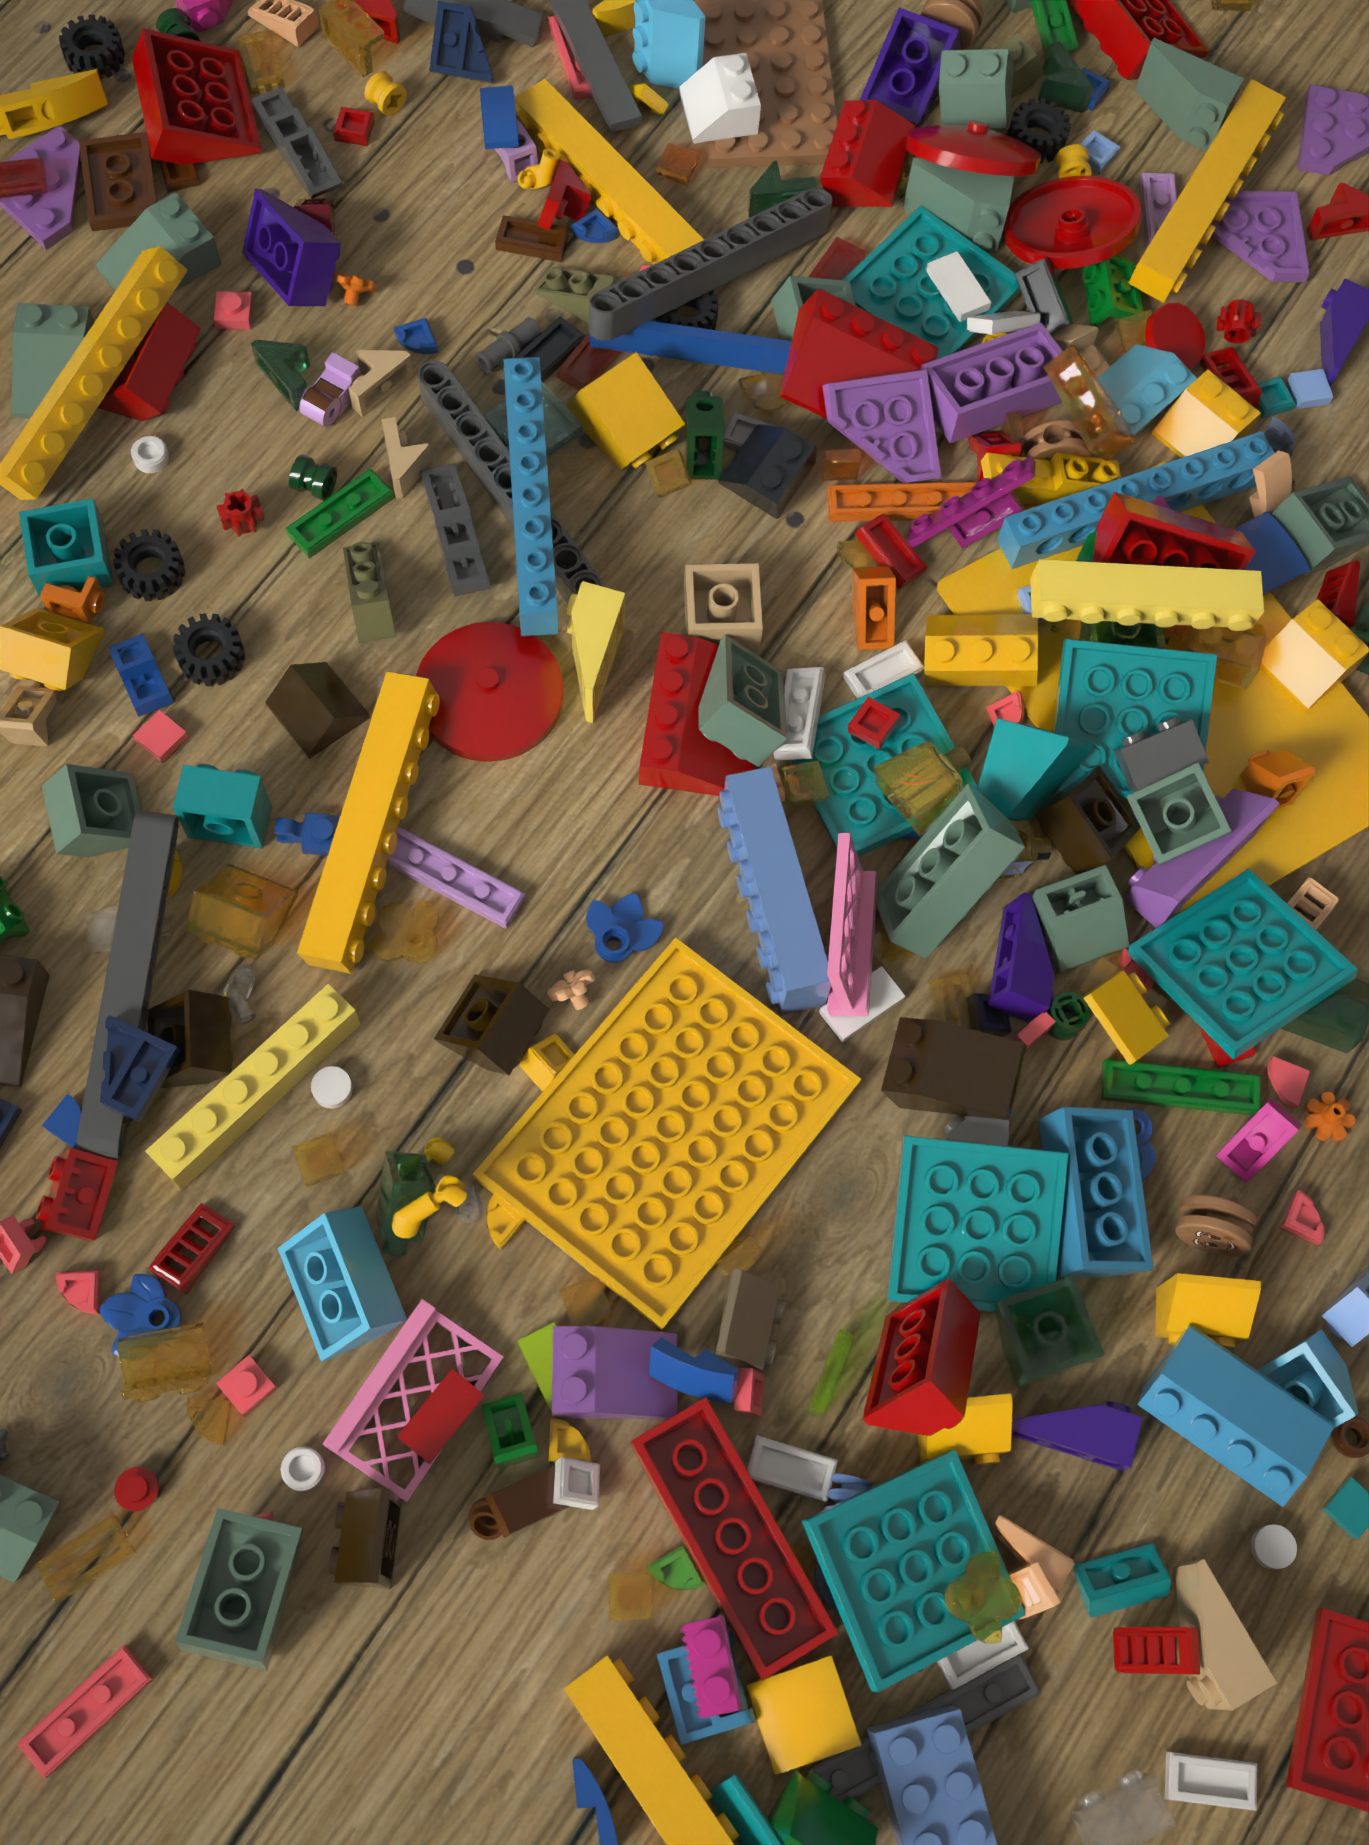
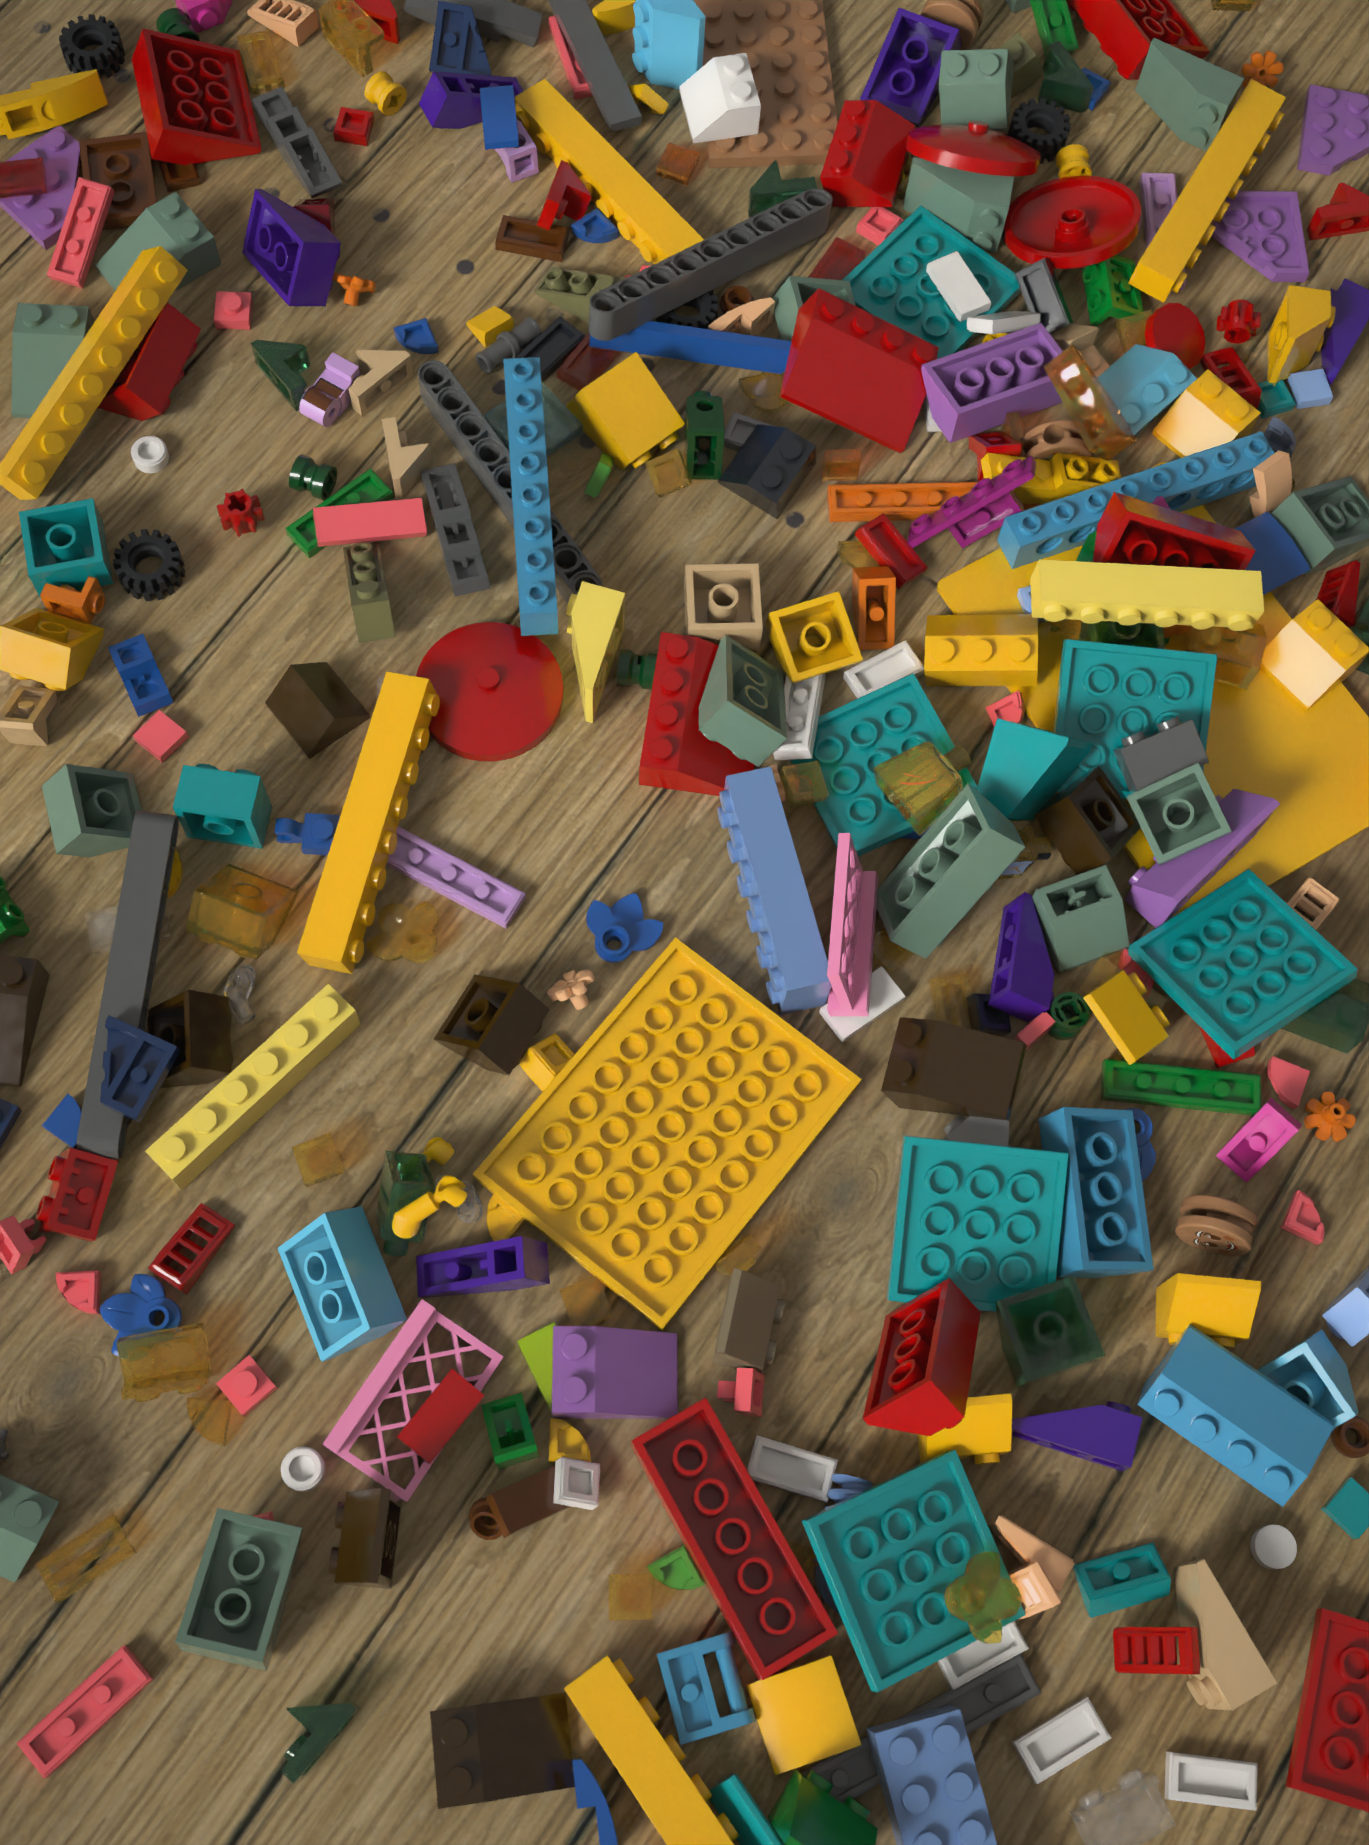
red plate [114,1467,159,1512] -> none
black tyre [172,613,245,686] -> none
white tile [311,1066,353,1109] -> none
yellow arm [518,149,560,189] -> none
blue slope [649,1337,739,1403] -> none
dark pink brick [680,1616,743,1718] -> none
clear neon green tile [805,1329,854,1418] -> none
medium lavender plate [823,370,941,483] -> none
red plate [847,697,901,750] -> none
light blue tile [1080,130,1120,175] -> none
orange slope [1240,750,1316,809] -> none
none -> coral tile [47,177,115,289]
none -> clear green slope [281,1702,361,1784]
none -> coral tile [313,498,427,547]
none -> dark purple slope [416,1236,550,1298]
none -> dark purple slope [419,71,523,129]
none -> dark brown slope [430,1692,575,1809]
none -> yellow slope [466,306,514,348]
none -> bright green tile [584,452,614,498]
none -> dark green wheel [616,649,658,690]
none -> light nougat slope [708,297,775,336]
none -> reddish brown plate [720,286,754,314]
none -> yellow slope [765,591,863,684]
none -> coral tile [856,207,903,245]
none -> white tile [1012,1697,1111,1784]
none -> orange plant [1241,50,1283,88]
none -> yellow slope [1267,285,1336,386]

